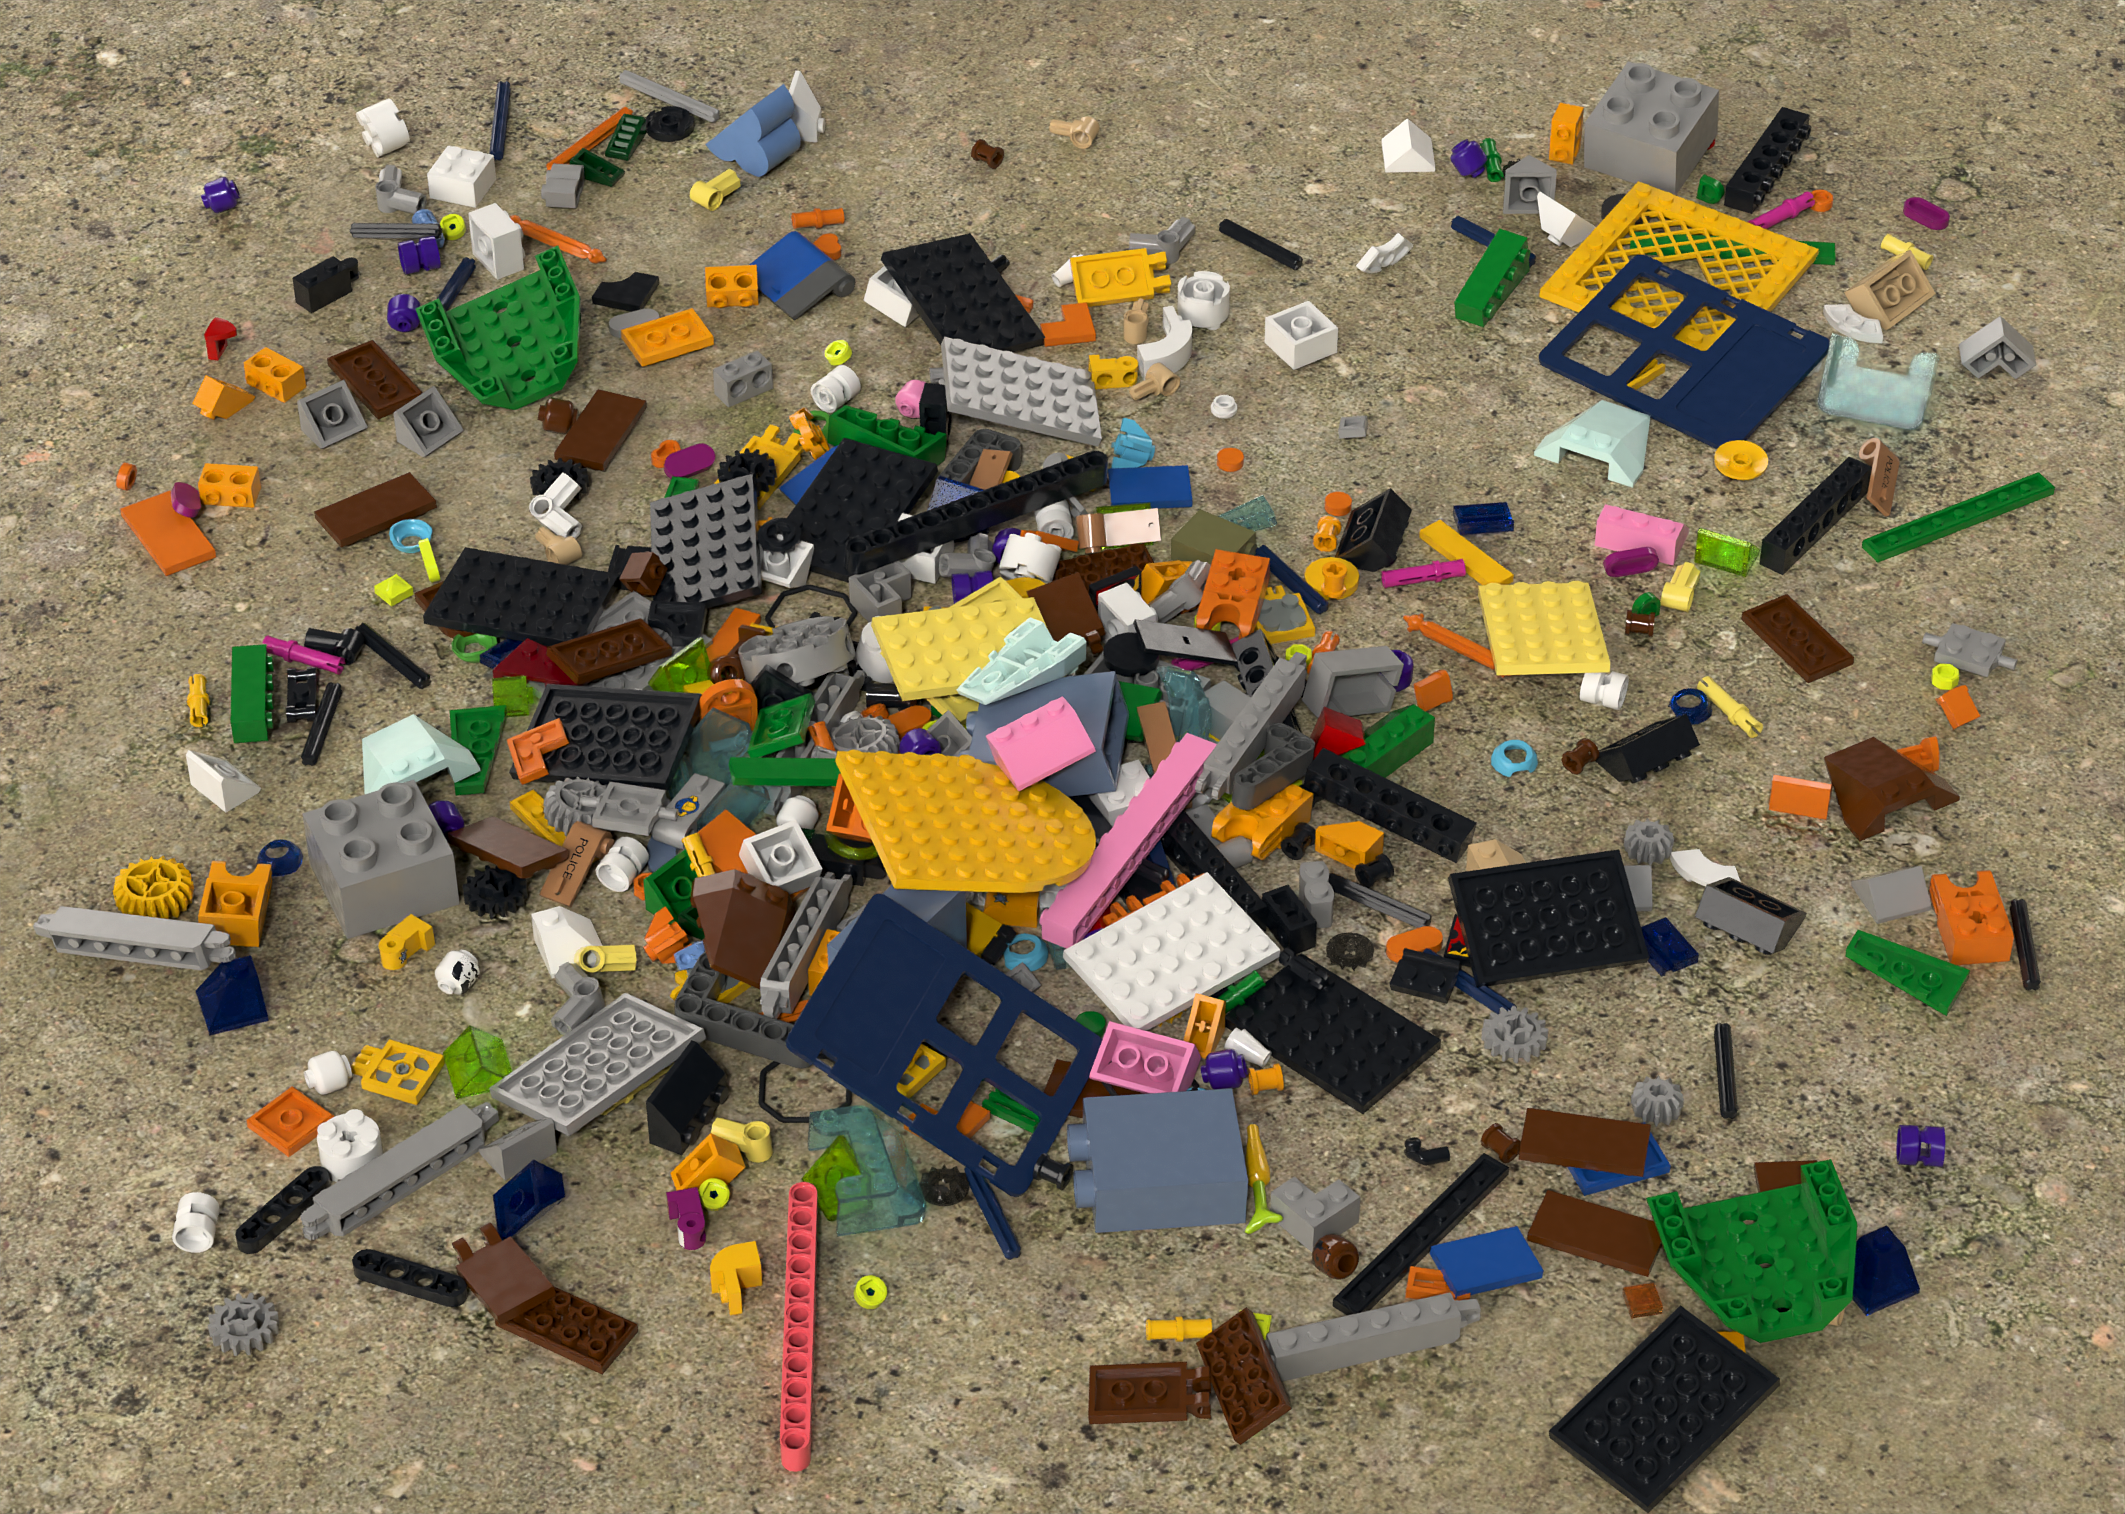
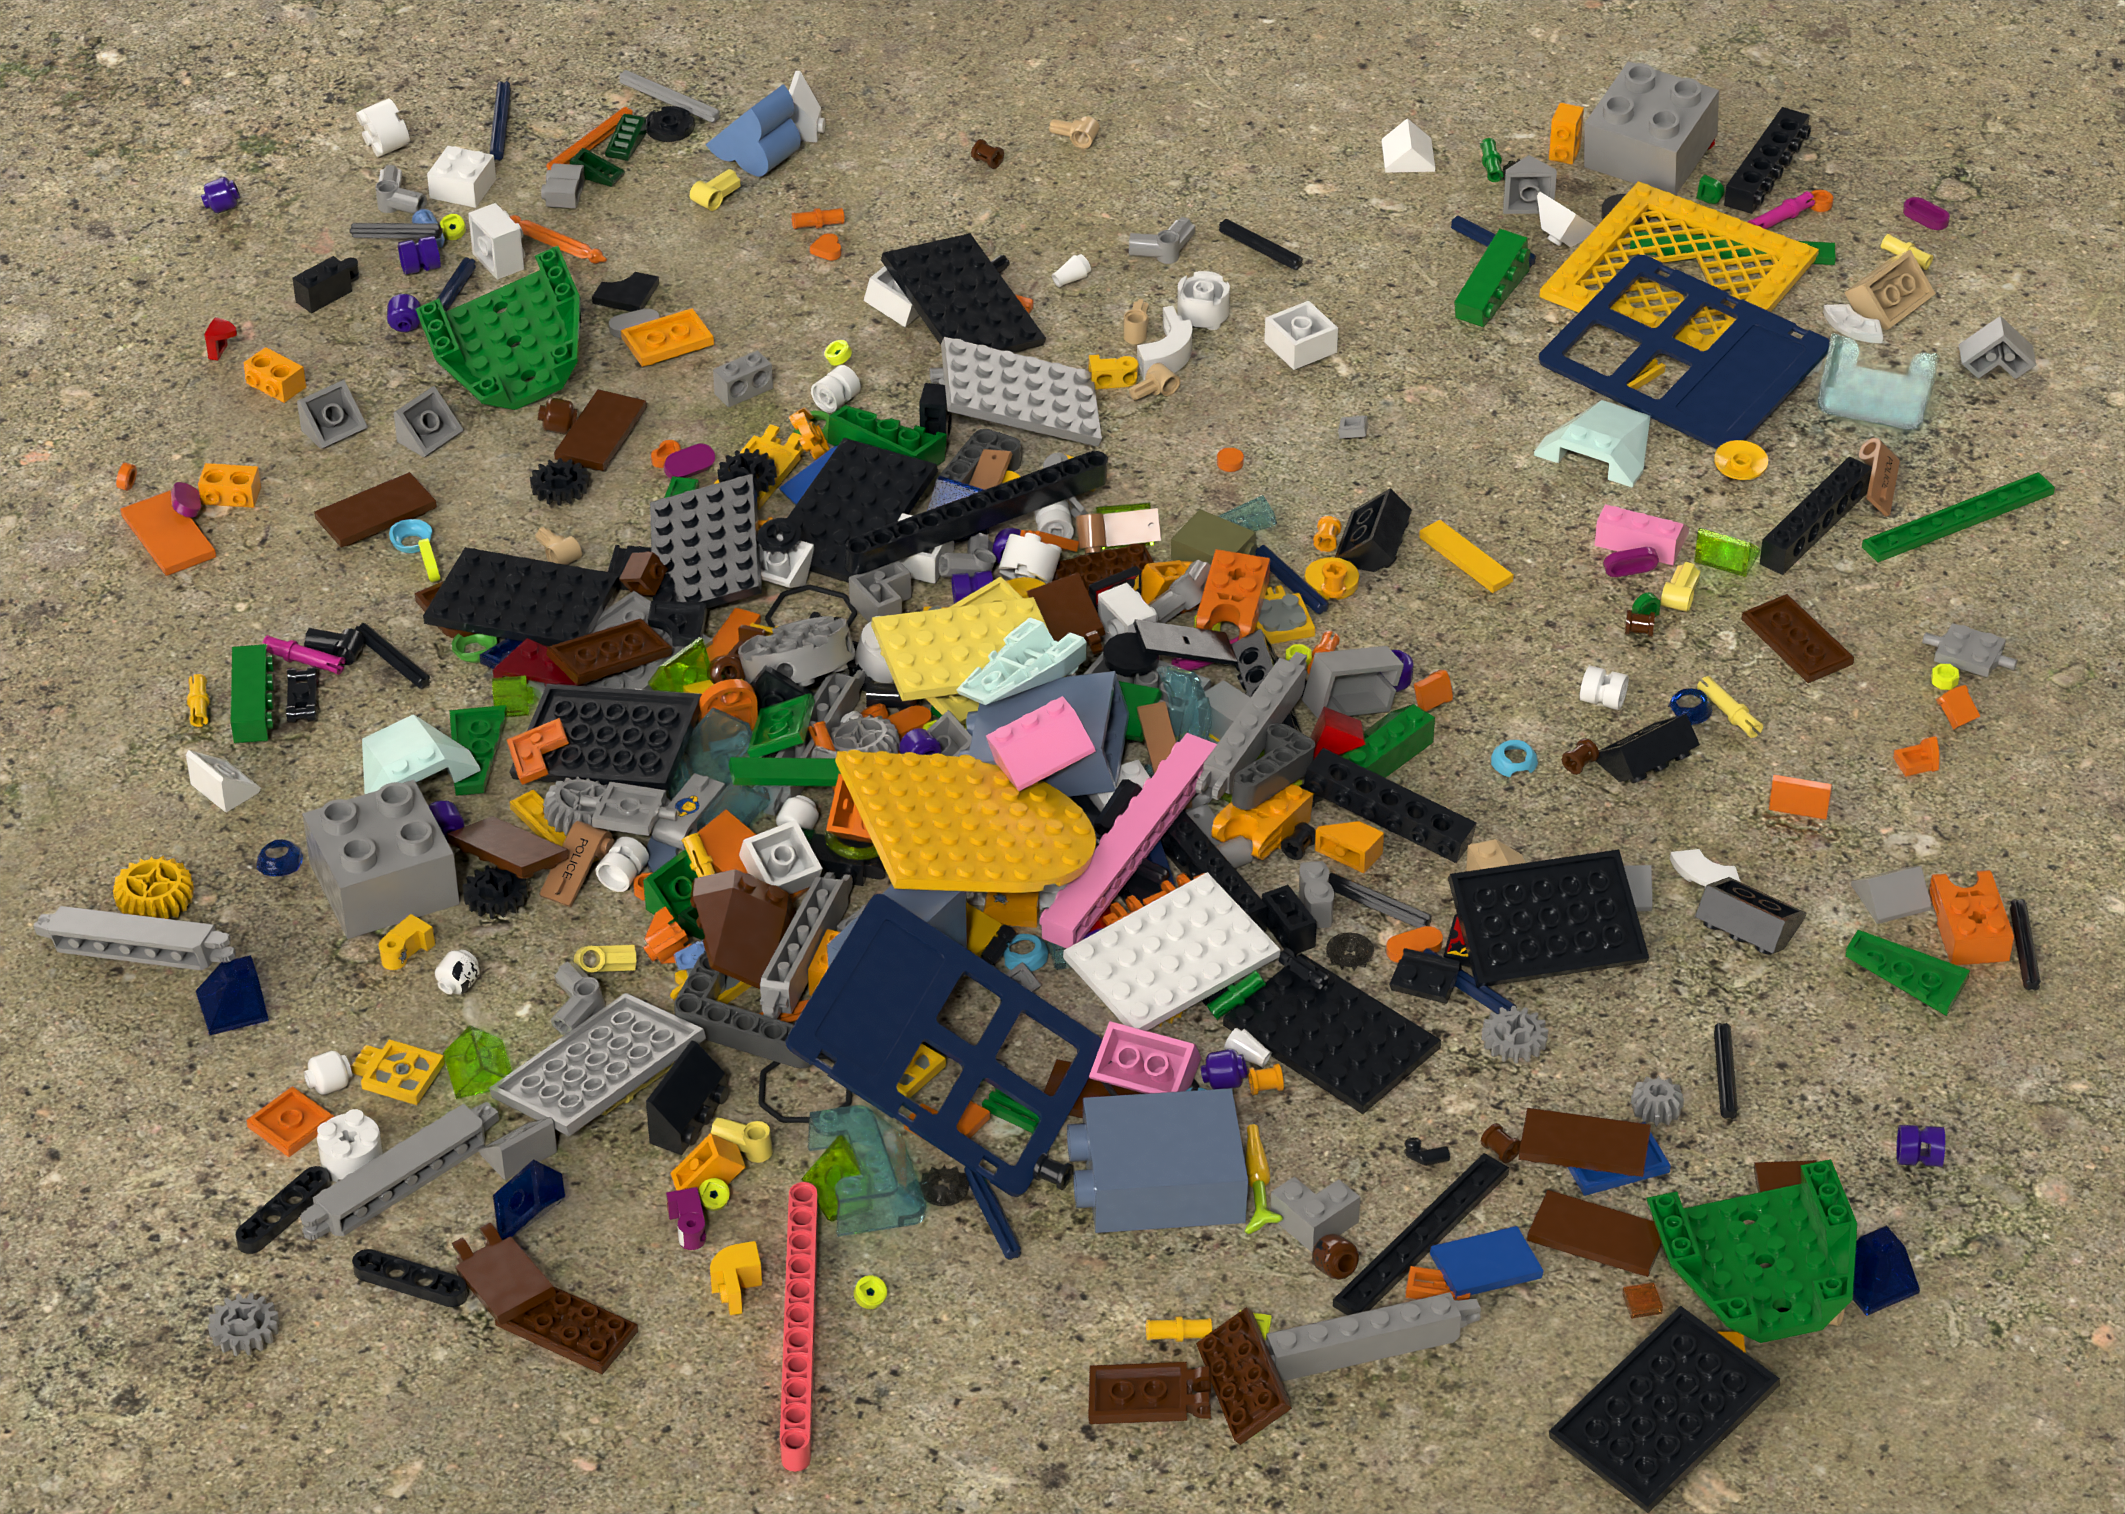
white wheel [172,1192,220,1253] -> none
light orange slope [192,375,256,420] -> none
light orange brick [198,861,272,947] -> none
black axle [301,682,342,766] -> none
reddish brown tile [327,340,423,420] -> none
neon yellow tile [374,574,414,607] -> none
white piece [529,473,582,539] -> none
white slope [531,906,603,978] -> none
light orange brick [705,265,759,308] -> none
door [749,231,856,321] -> none
bright pink head [895,380,926,419] -> none
orange tile [1040,302,1096,347] -> none
yellow tile [1070,248,1171,307] -> none
green tile [1075,1011,1106,1038] -> none
blue tile [1108,465,1192,510] -> none
medium azure brick [1111,418,1155,468] -> none
light orange slope [1183,993,1226,1059] -> none
white plate [1211,395,1237,419] -> none
orange tile [1325,492,1352,516] -> none
black bush [1355,853,1394,888] -> none
white tile [1356,233,1413,273] -> none
dark pink pin [1381,559,1466,589] -> none
orange wheel [1403,613,1520,678] -> none
dark purple head [1450,139,1487,178] -> none
clear blue plate [1453,502,1514,535] -> none
light yellow plate [1478,581,1610,675] -> none
light grey gear [1624,818,1674,865] -> none
clear blue plate [1641,917,1699,977] -> none
reddish brown wedge [1824,737,1960,842] -> none
none -> black axle [1094,779,1142,836]

